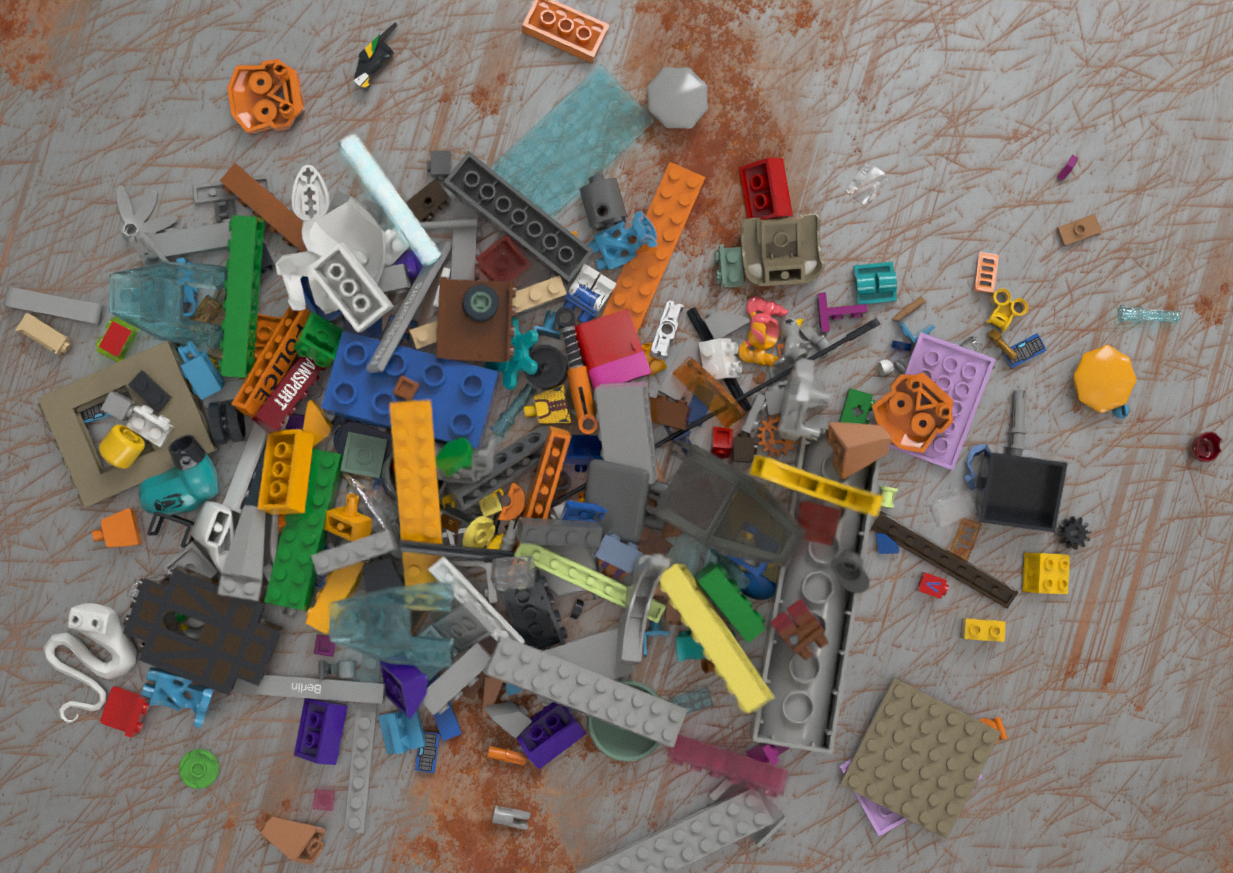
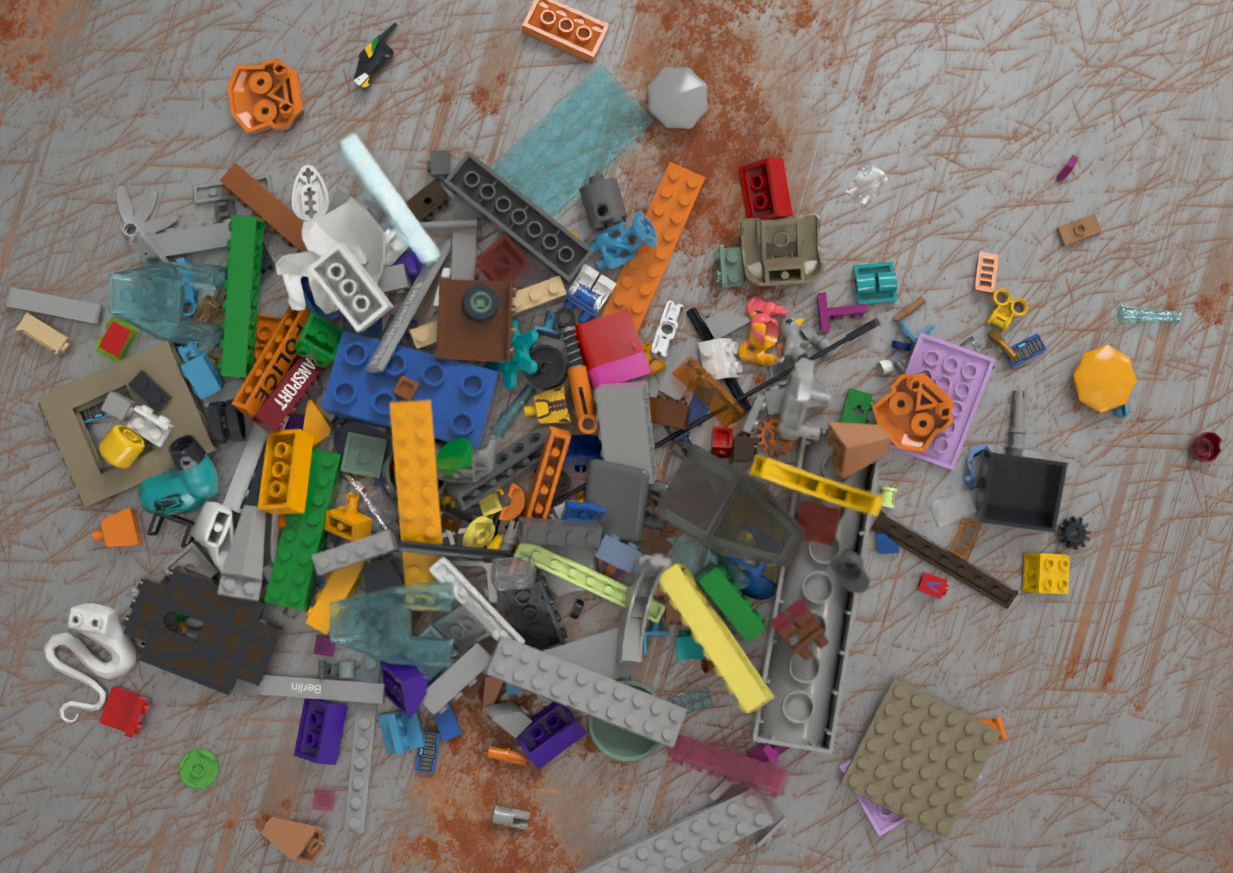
dark azure hips [141,667,214,728] -> none
yellow brick [961,618,1006,642] -> none

